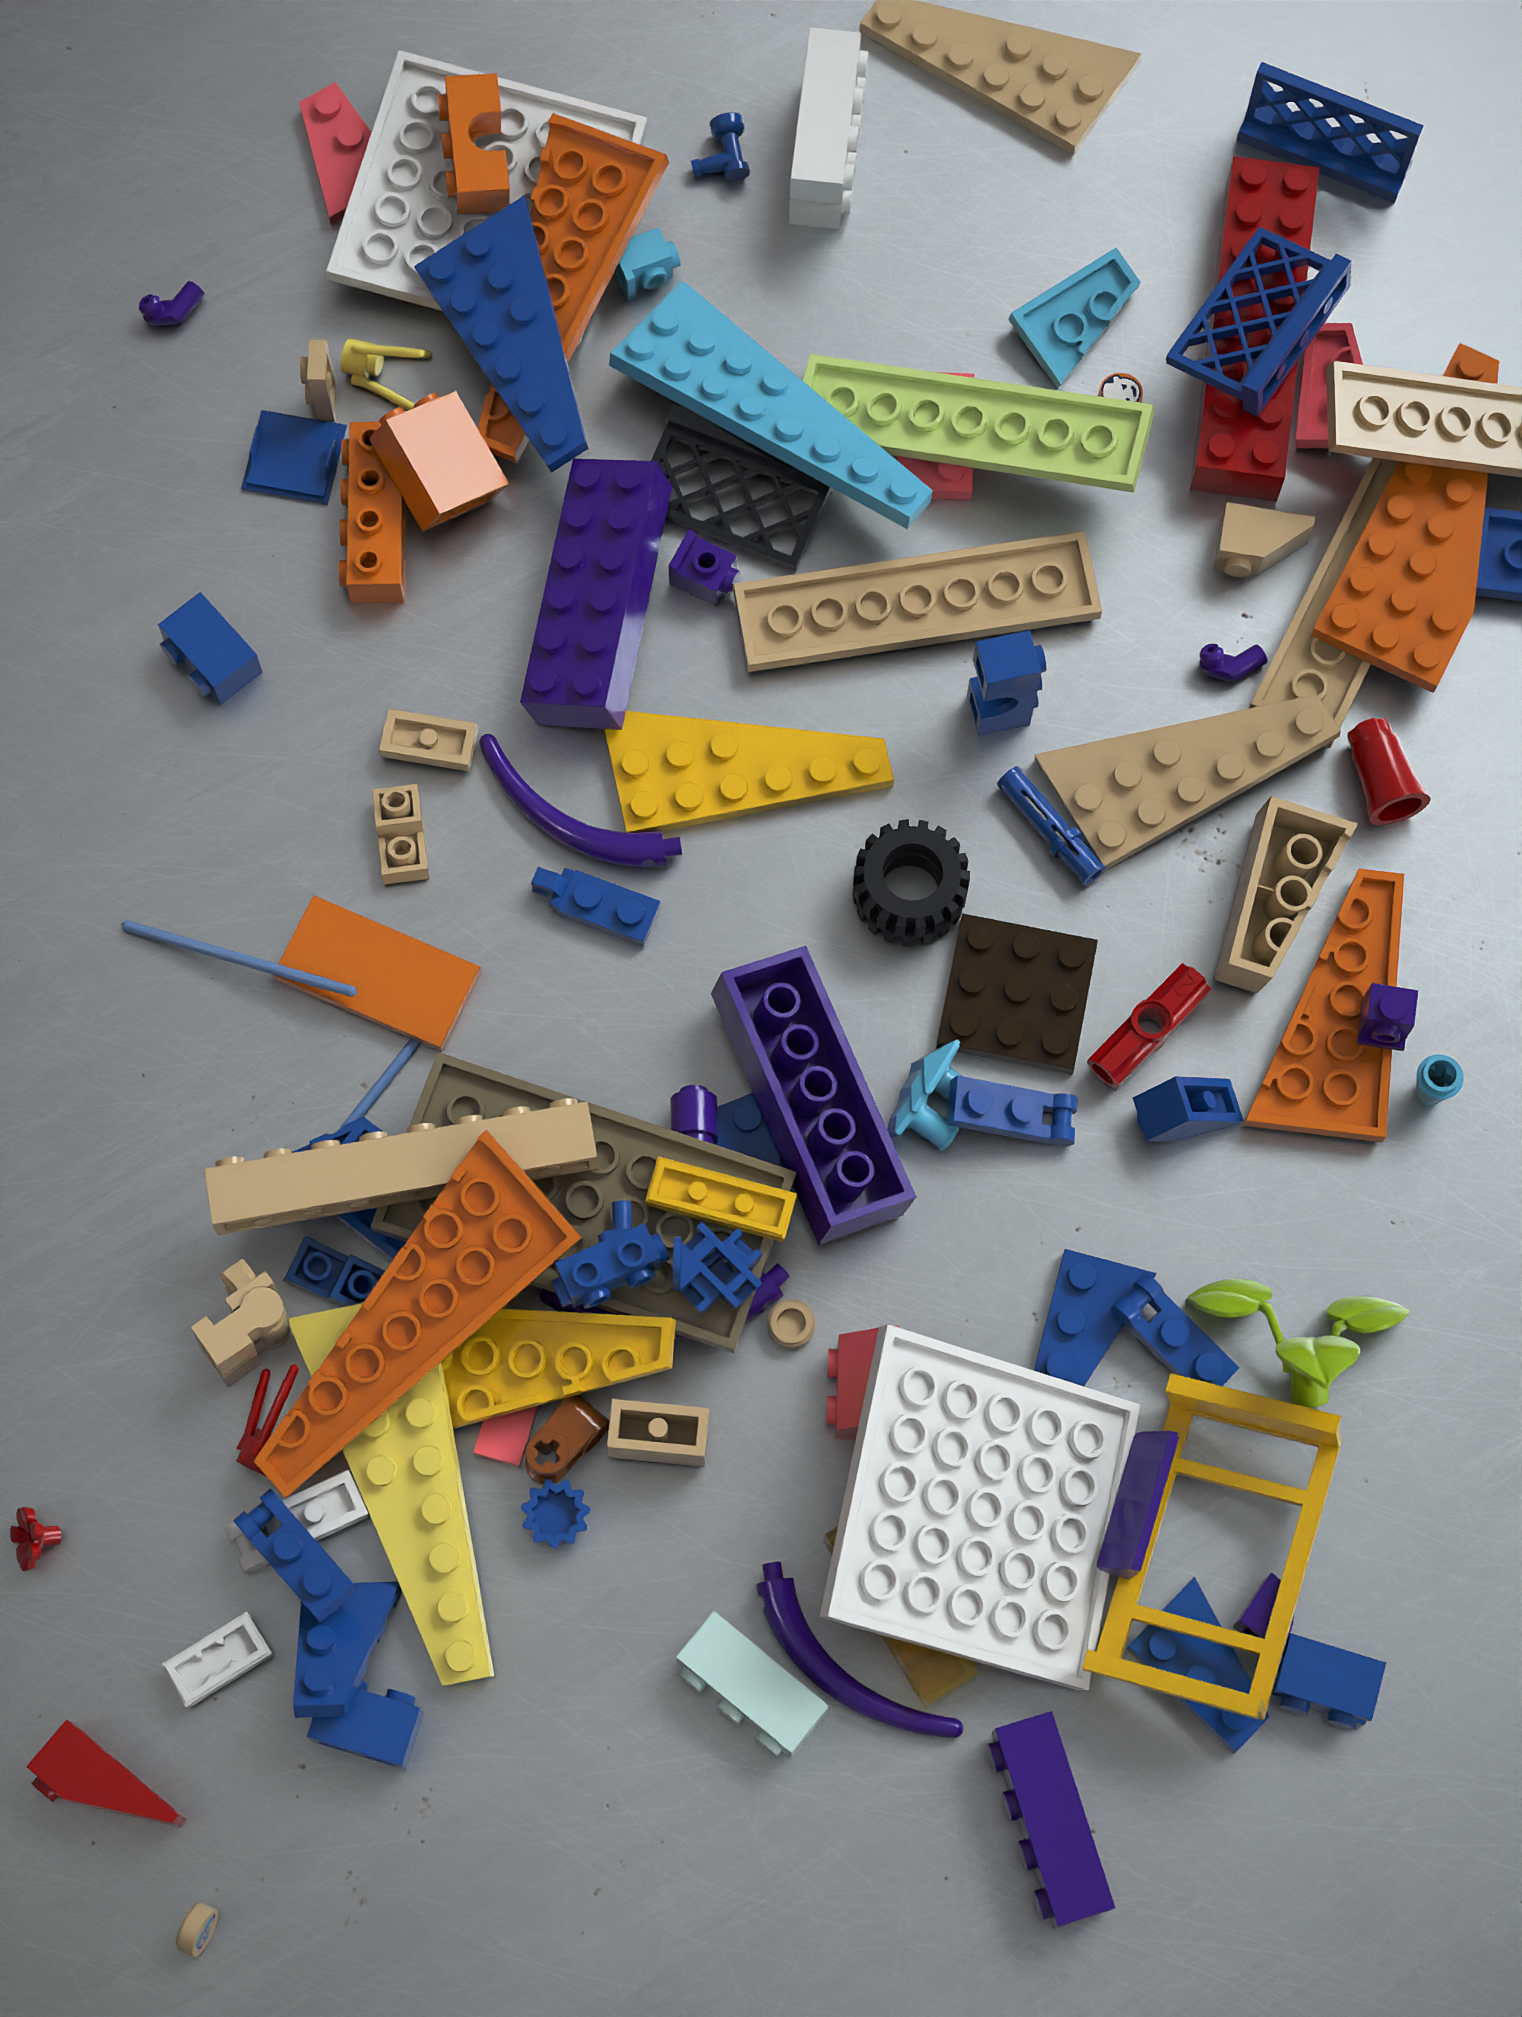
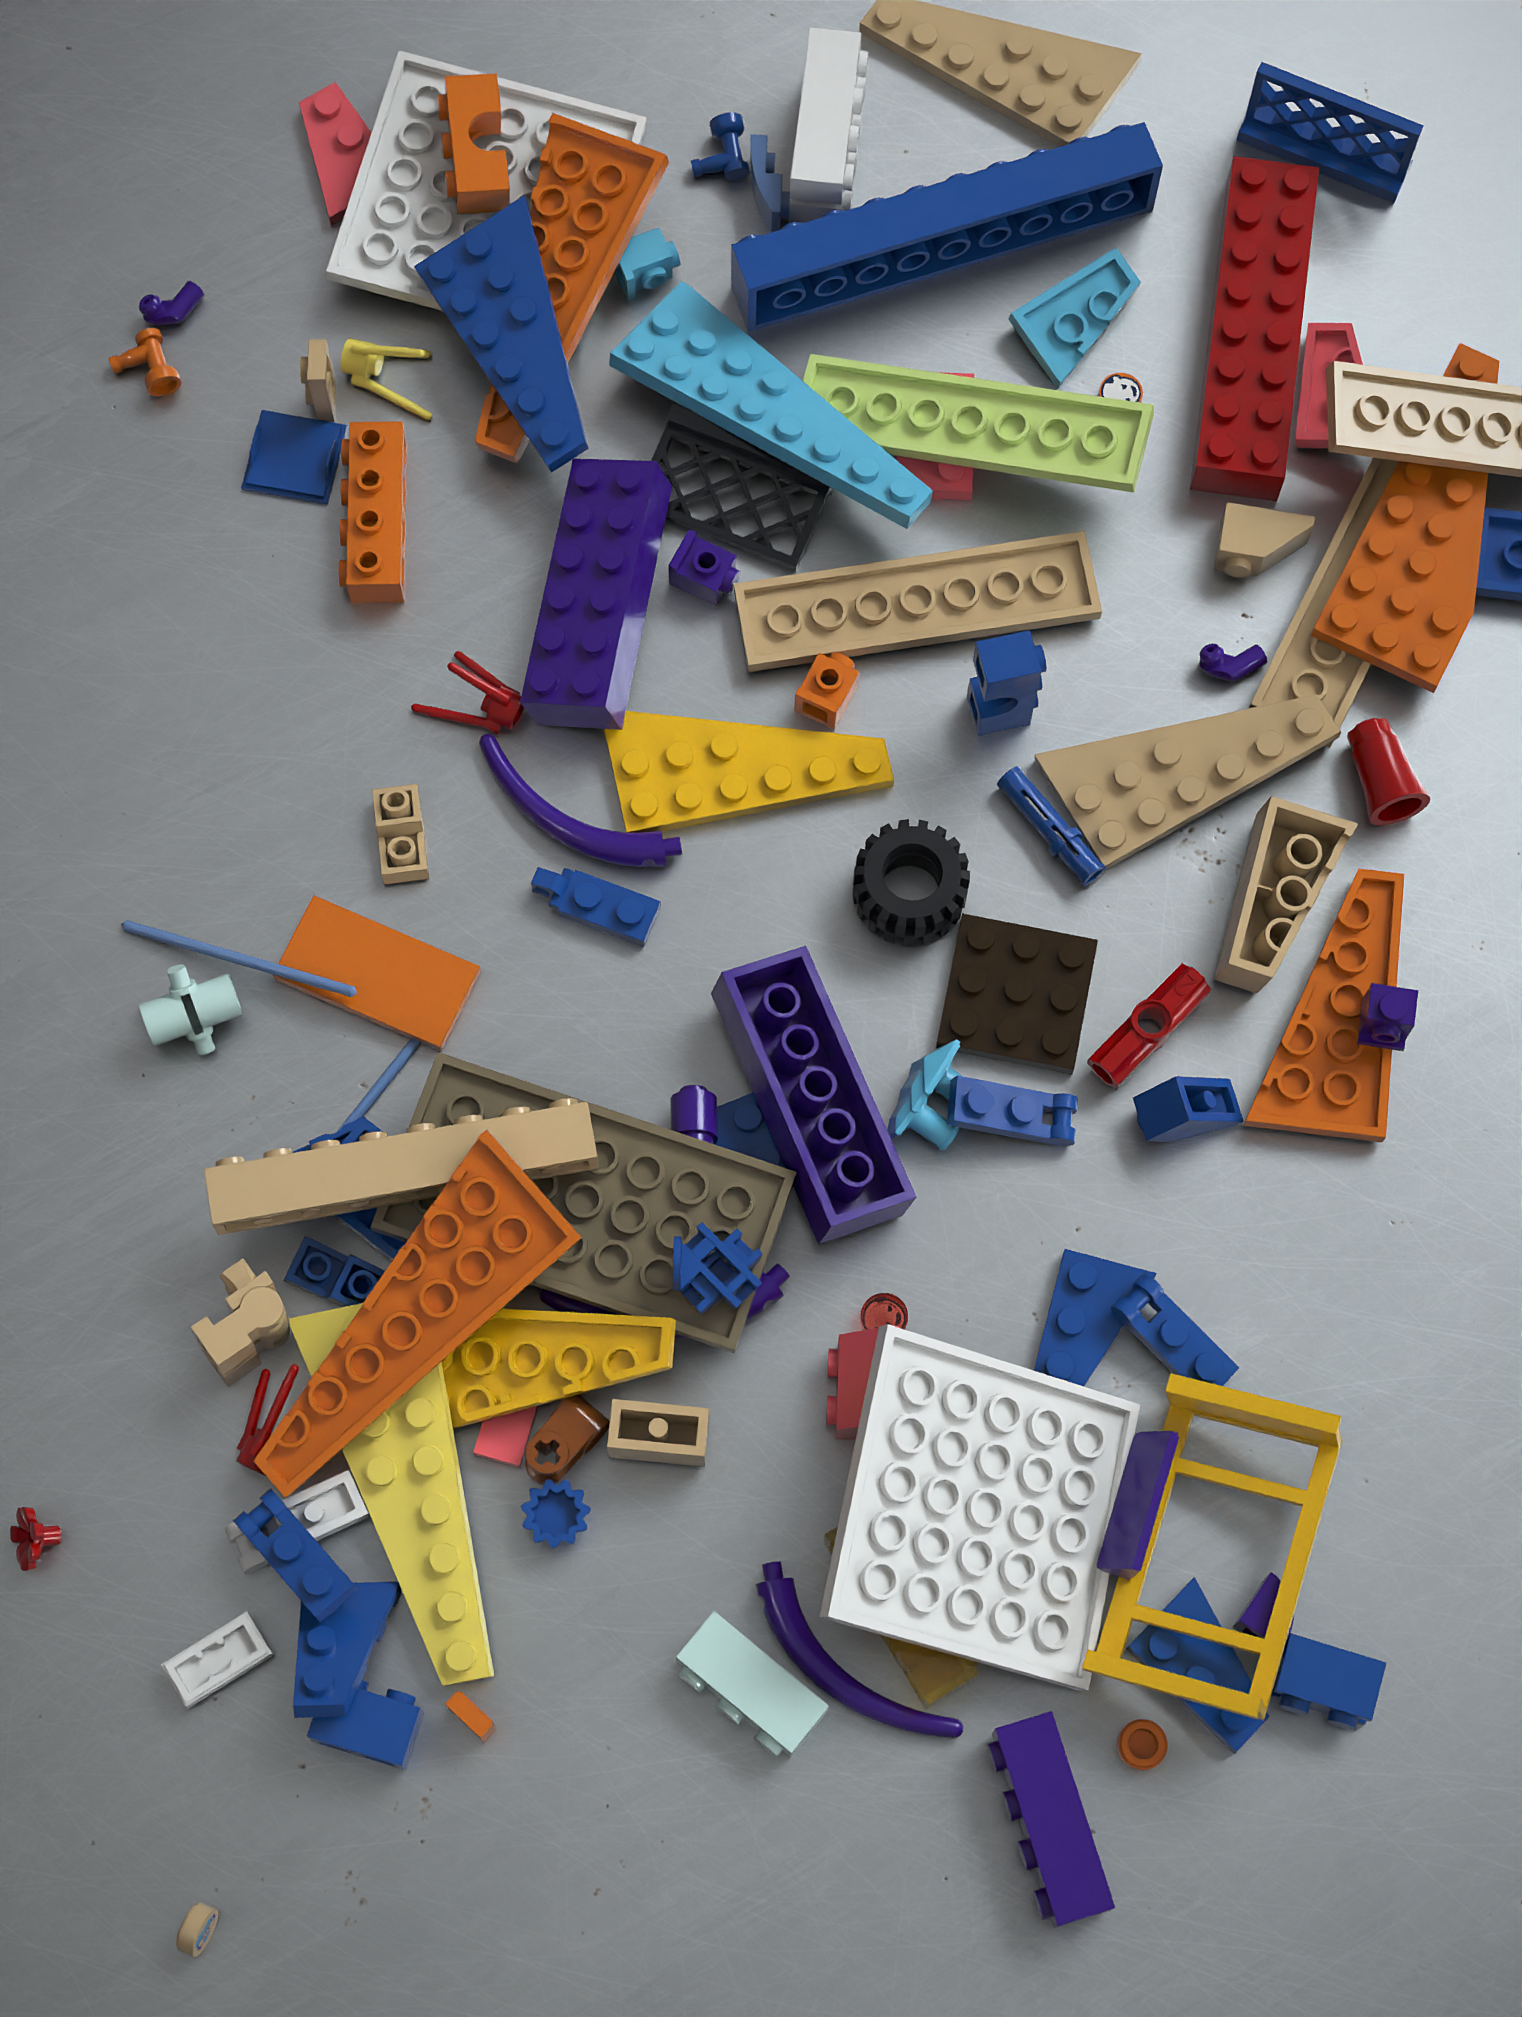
red slope [26,1719,186,1827] -> none
blue brick [158,592,263,705] -> none
brick [369,391,509,531] -> none
tan plate [379,709,478,772] -> none
blue brick [551,1201,670,1308] -> none
yellow tile [645,1156,797,1242] -> none
tan tile [767,1299,815,1350] -> none
blue fence [1166,226,1352,417] -> none
lime plant [1185,1279,1410,1407] -> none
medium azure cone [1416,1054,1464,1105] -> none
none -> orange piece [108,328,182,397]
none -> light aqua pin [139,964,243,1055]
none -> red plant [411,651,525,734]
none -> orange tile [445,1691,496,1743]
none -> blue brick [731,122,1163,332]
none -> medium blue slope [750,134,790,233]
none -> orange brick [794,652,860,730]
none -> clear red tile [860,1293,908,1330]
none -> orange tile [1116,1719,1168,1771]

